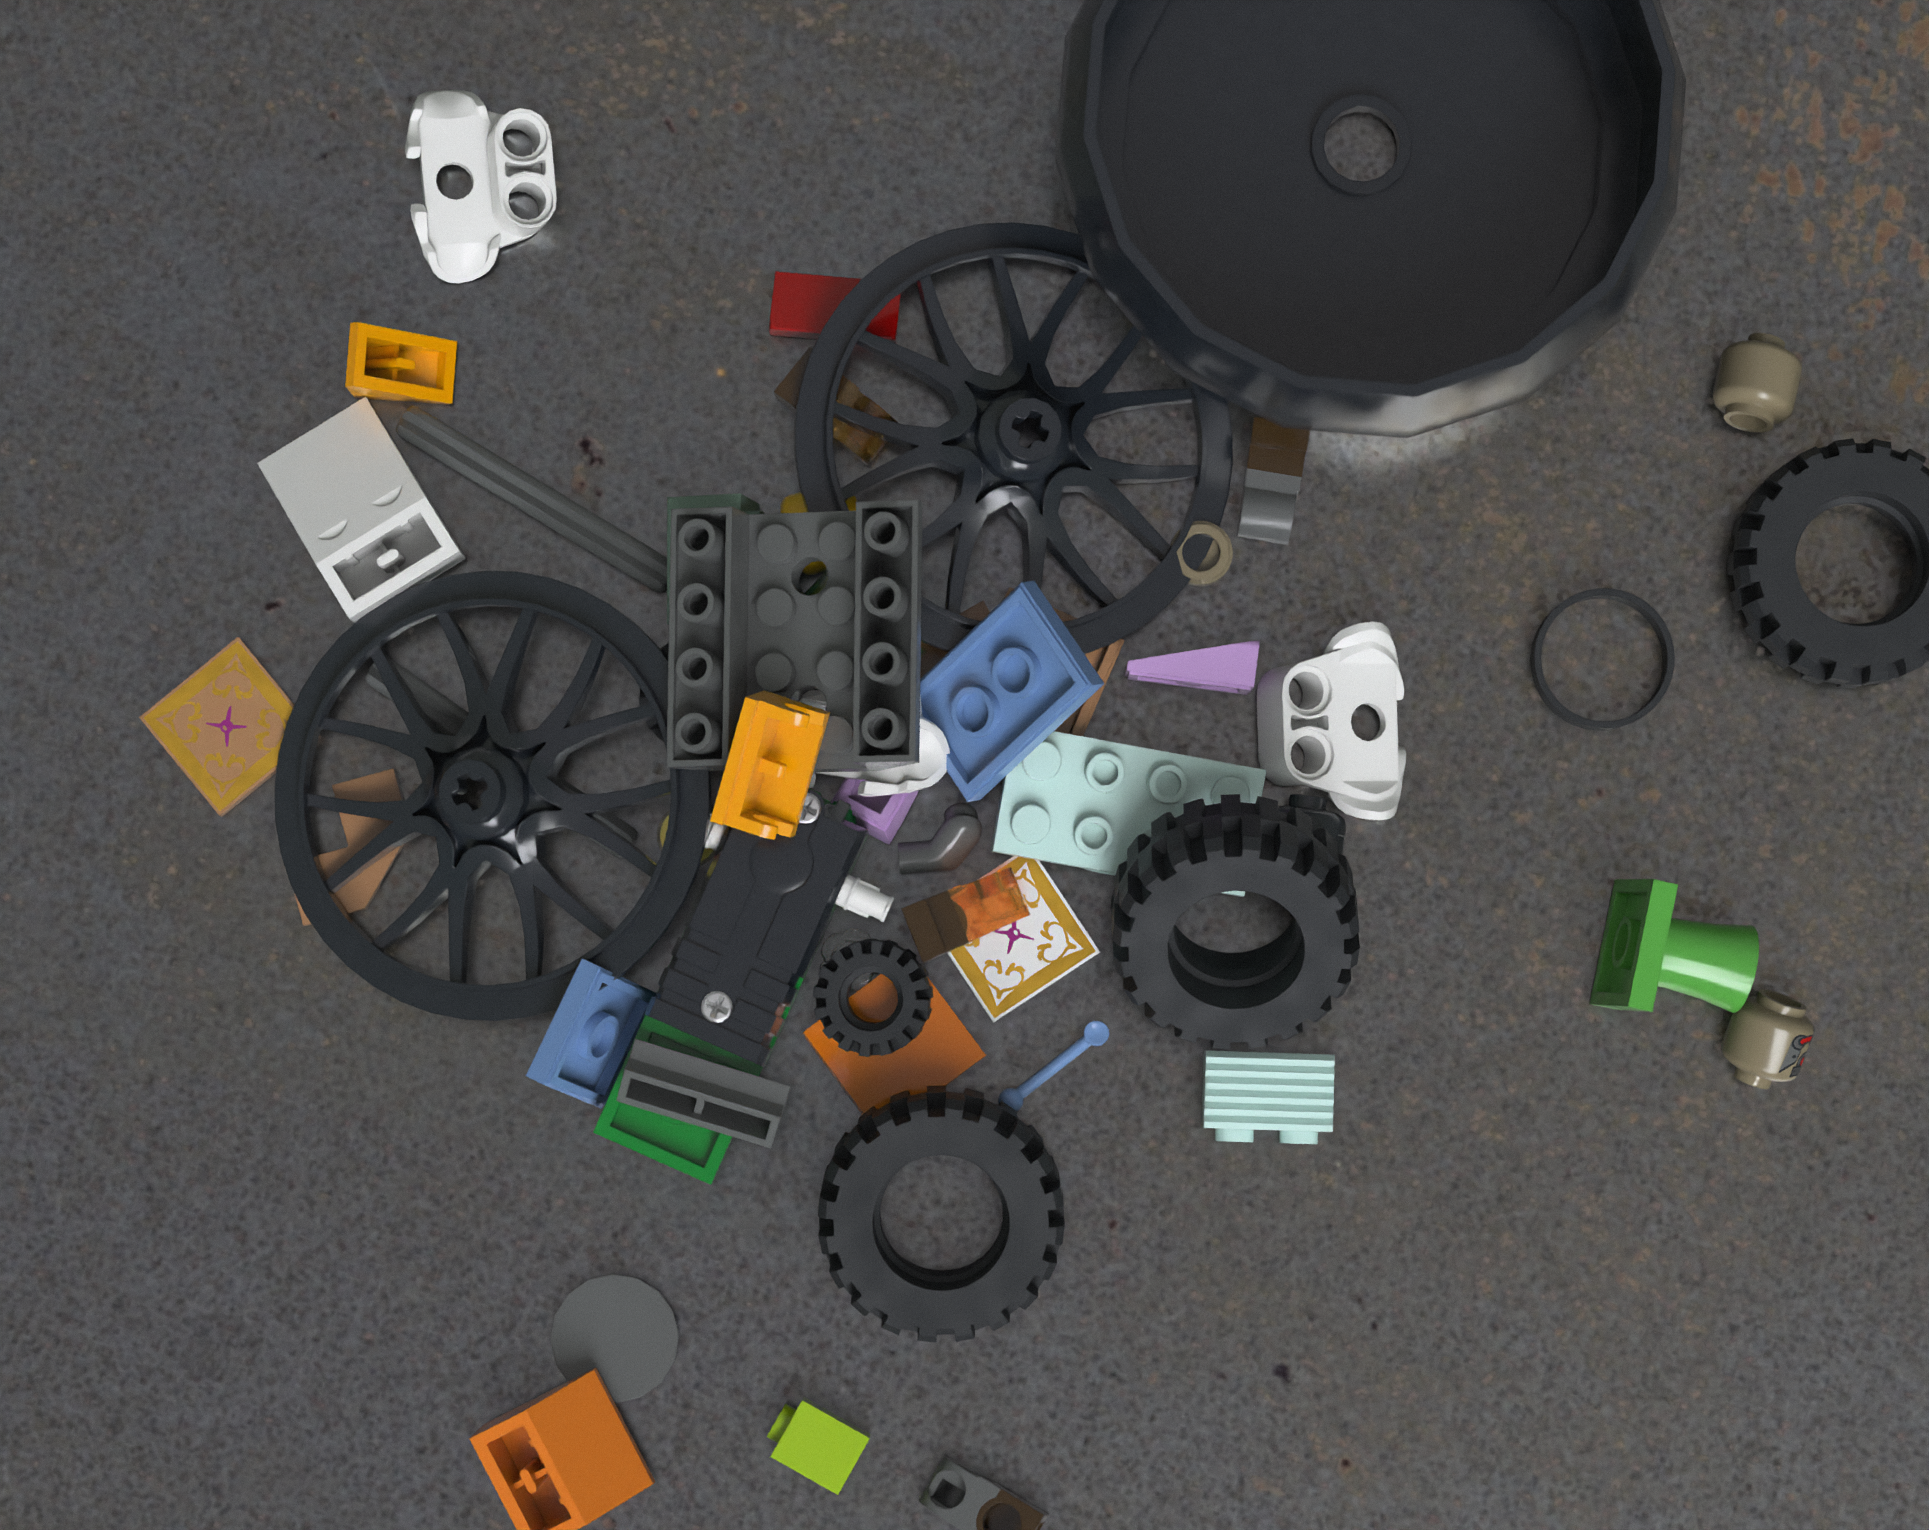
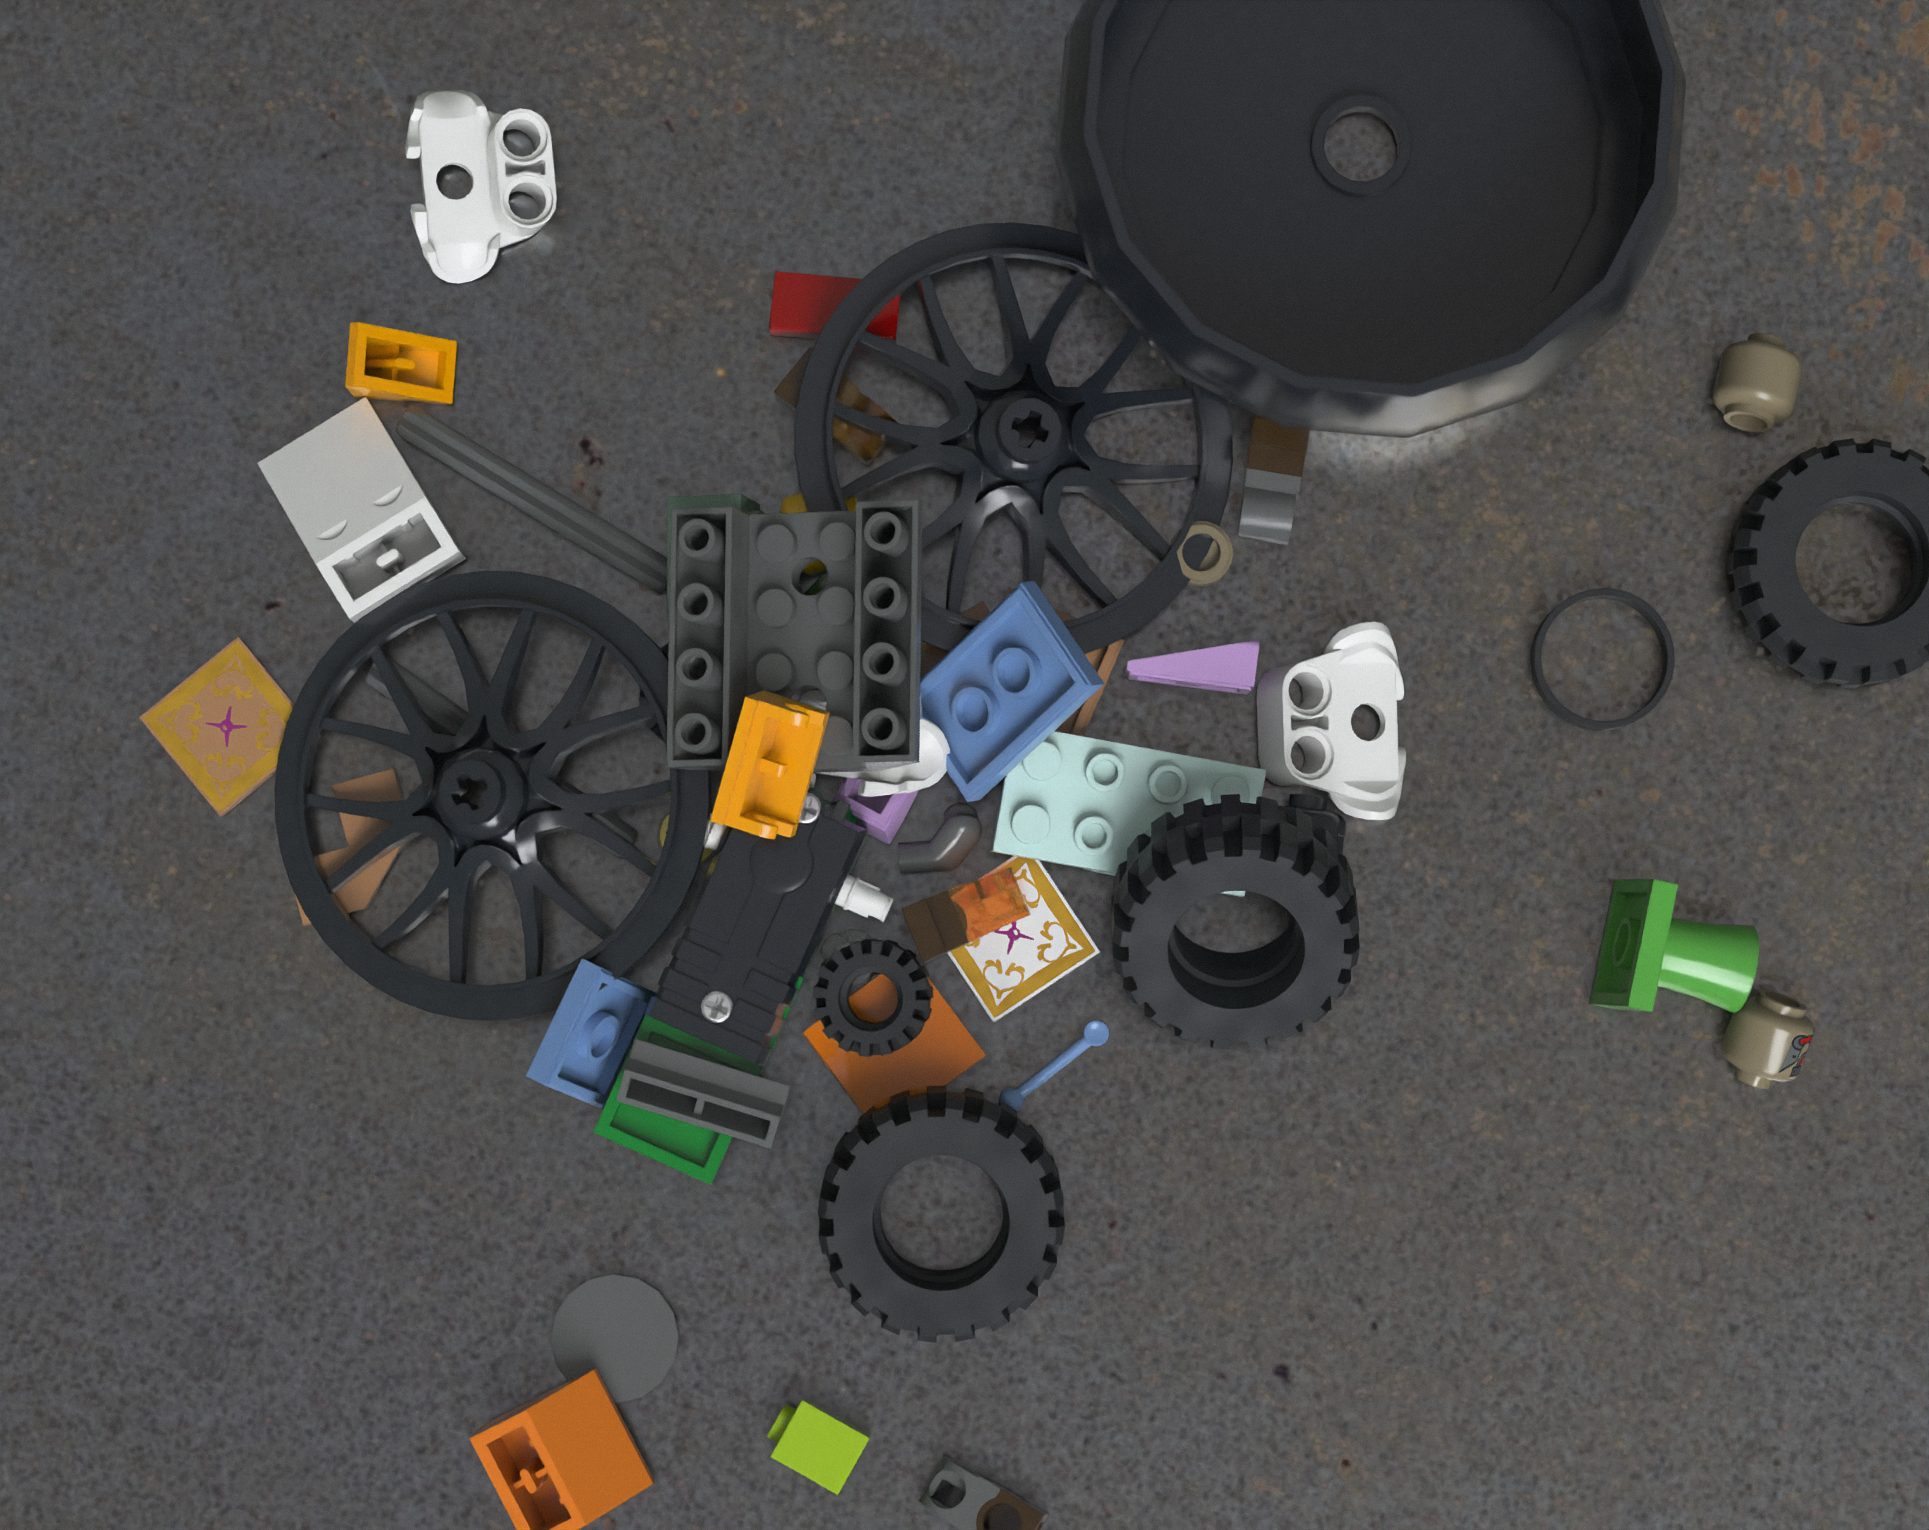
light aqua brick [1201,1051,1335,1144] -> none

